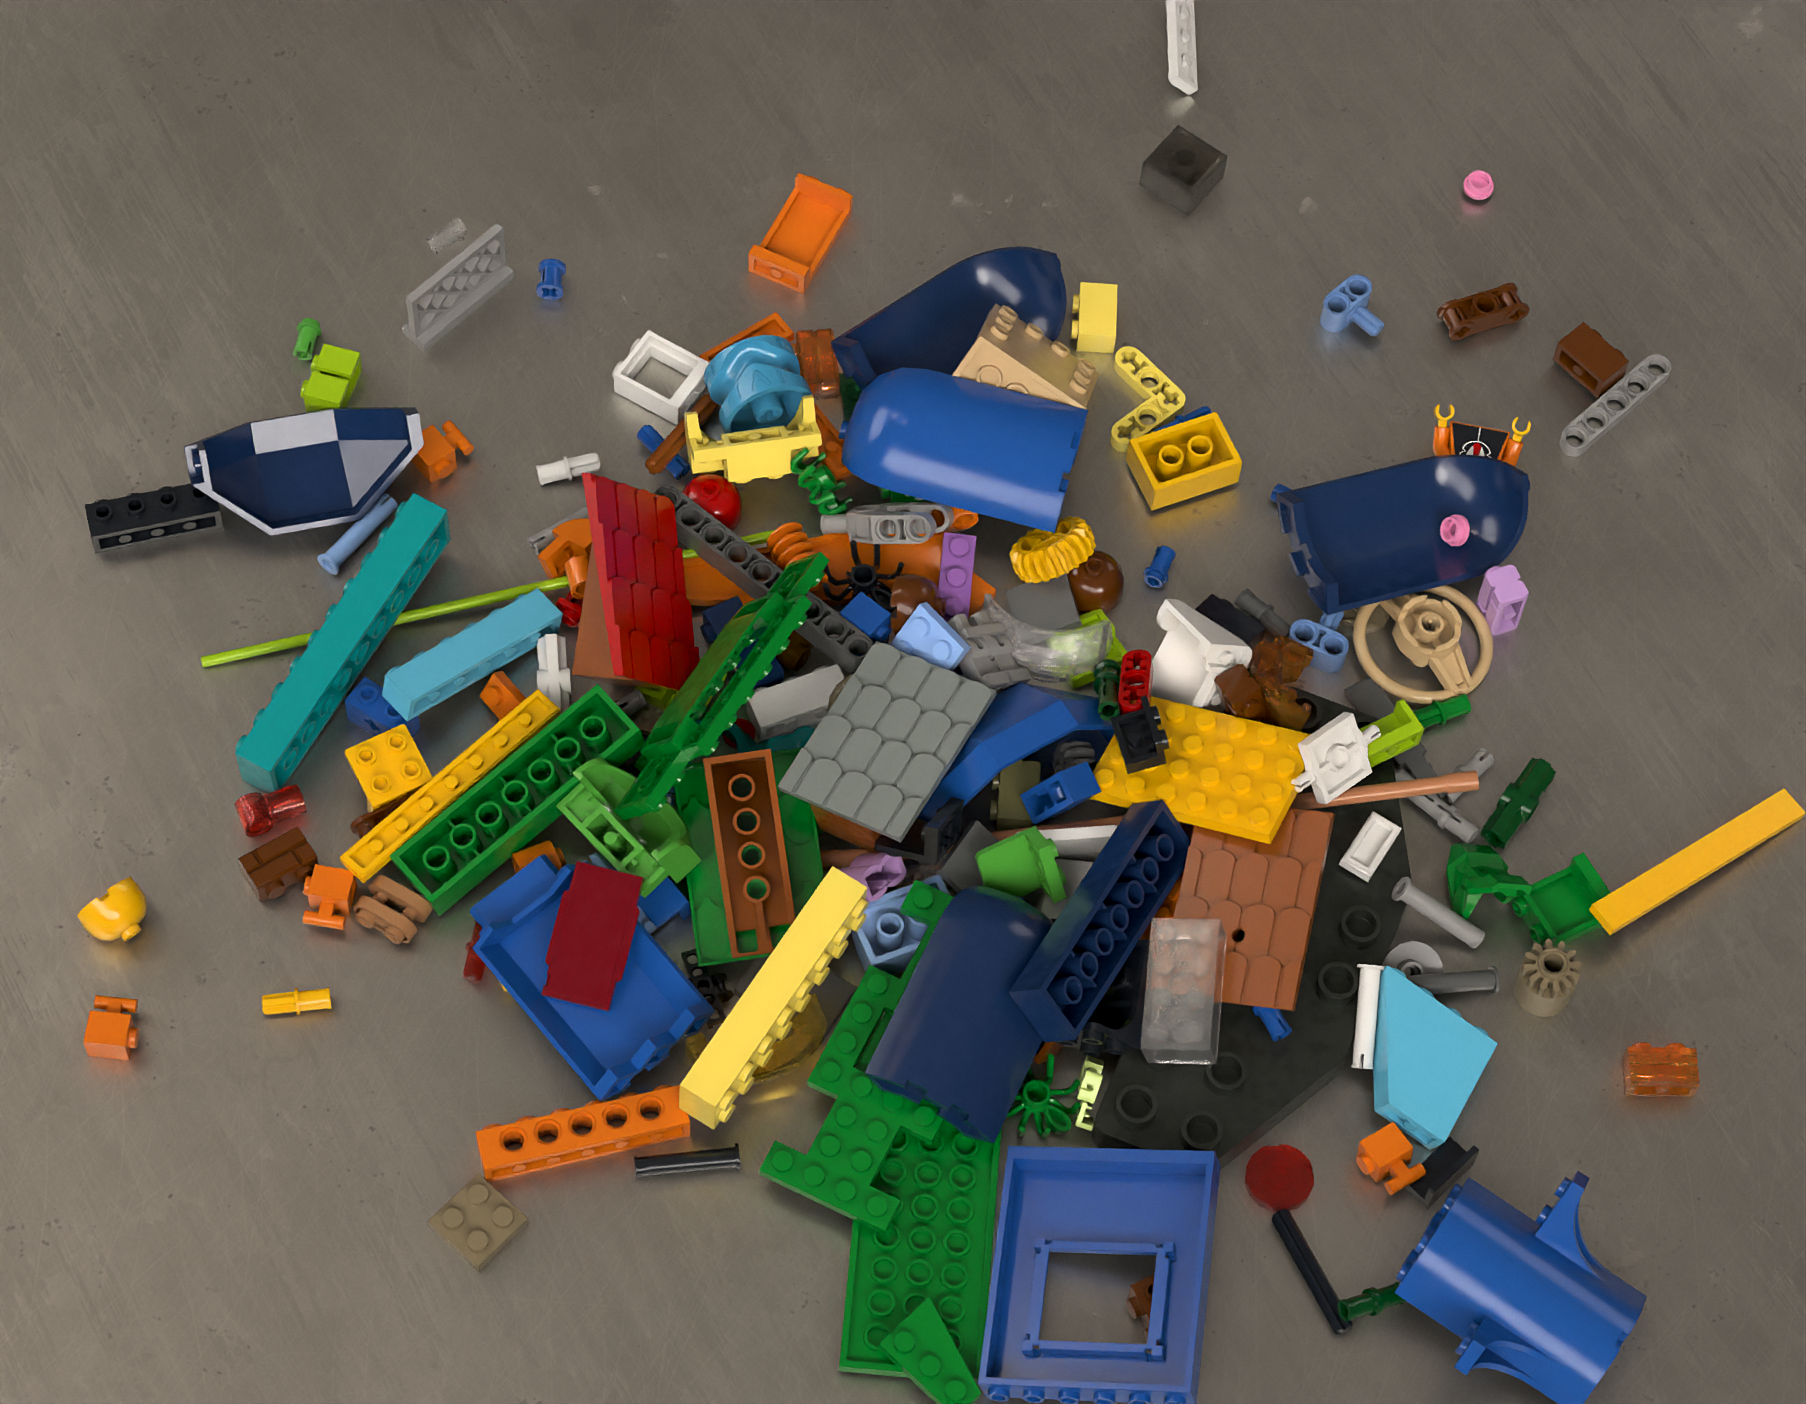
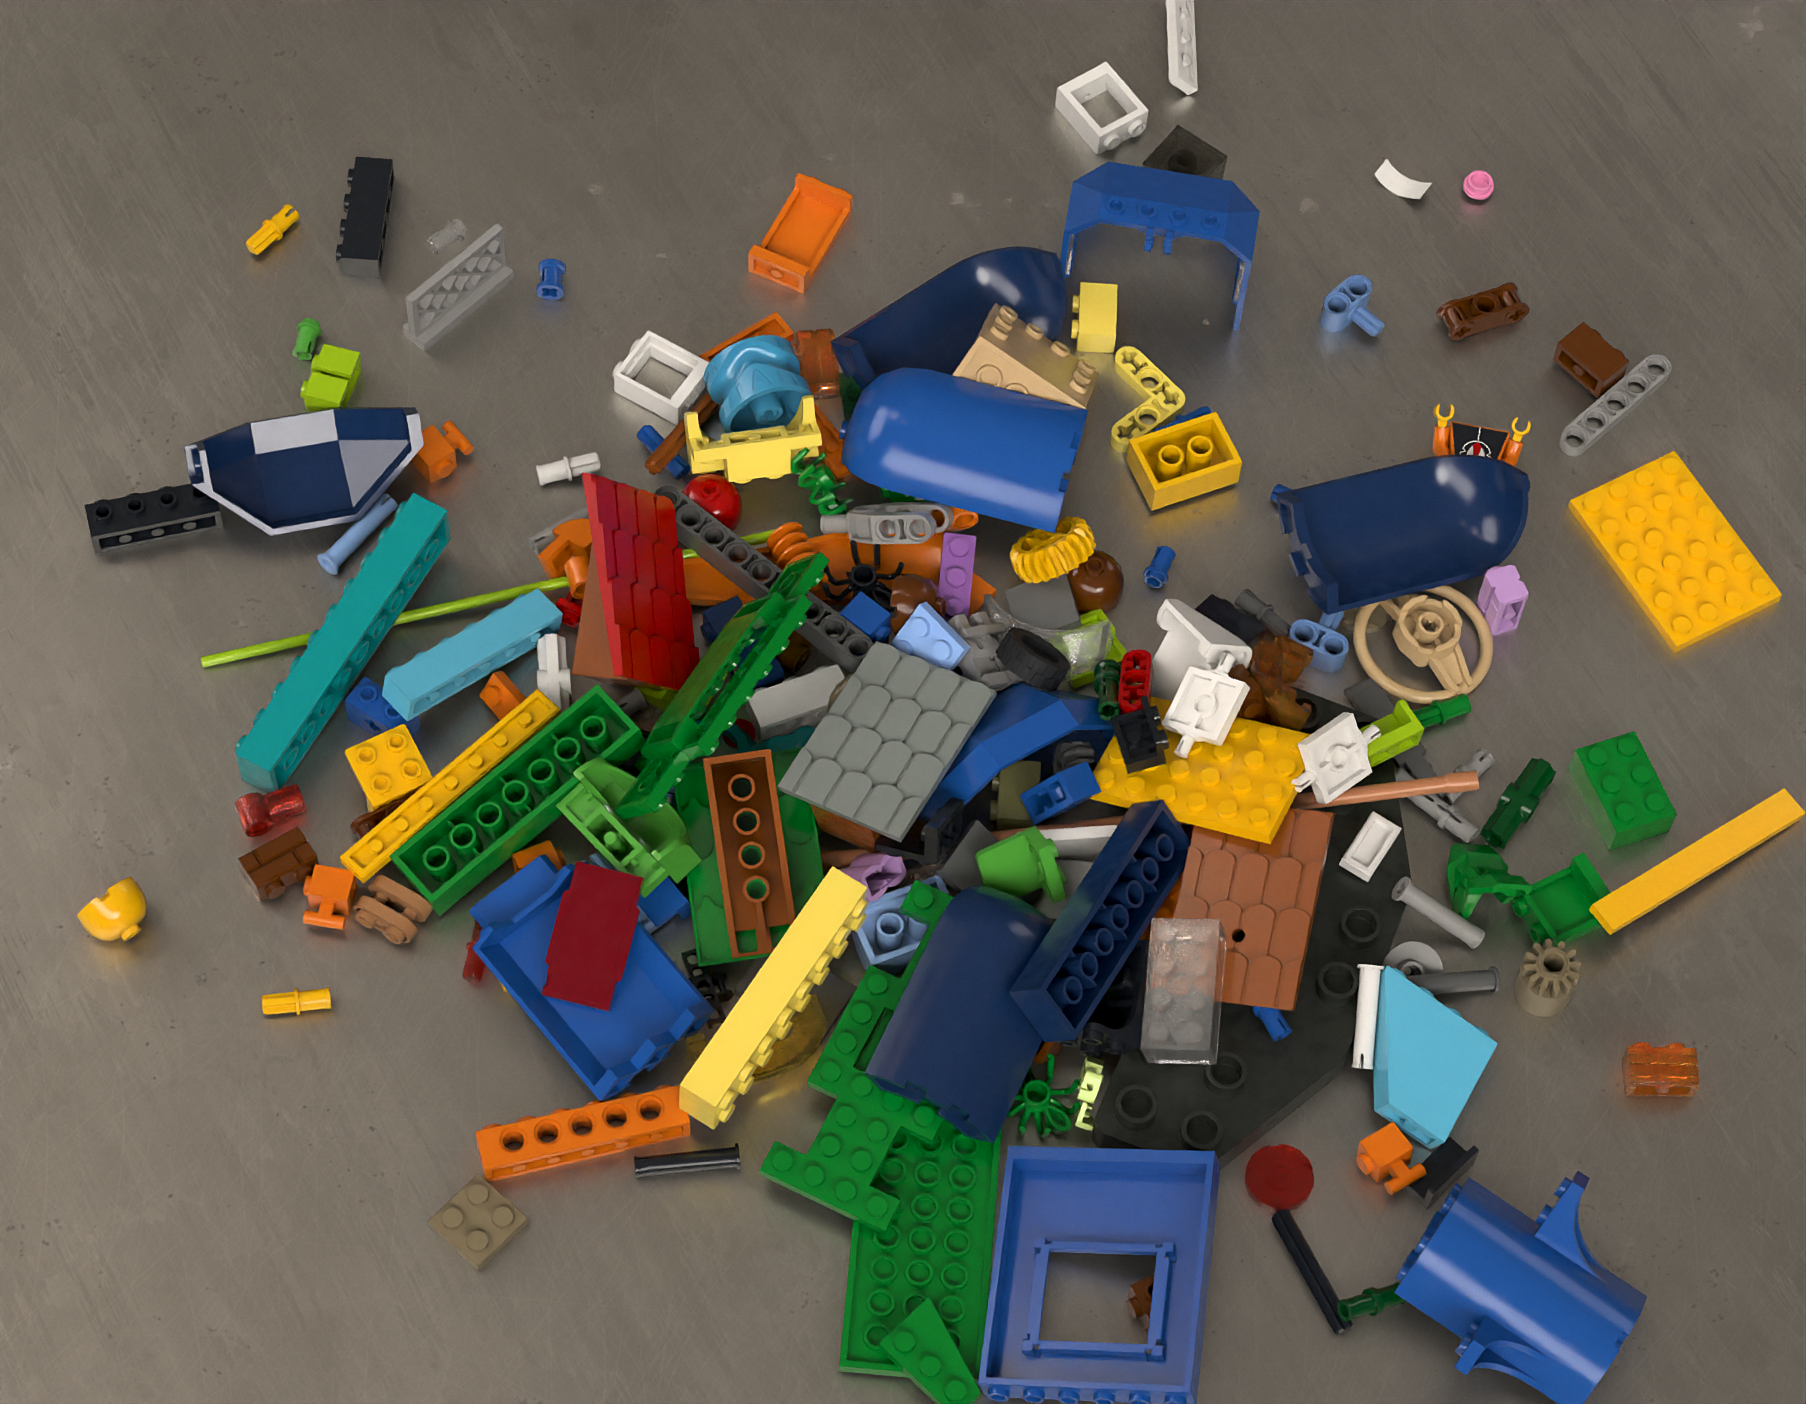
orange brick [83,995,139,1060] -> none
bright pink plate [1440,514,1470,547] -> none
none -> yellow axle [246,204,300,255]
none -> black brick [336,157,395,278]
none -> black tyre [996,627,1071,692]
none -> white window [1055,62,1149,155]
none -> blue windscreen [1060,162,1260,330]
none -> white plate [1161,653,1250,759]
none -> white sticker [1374,159,1432,199]
none -> yellow plate [1568,451,1782,653]
none -> green brick [1568,731,1677,851]

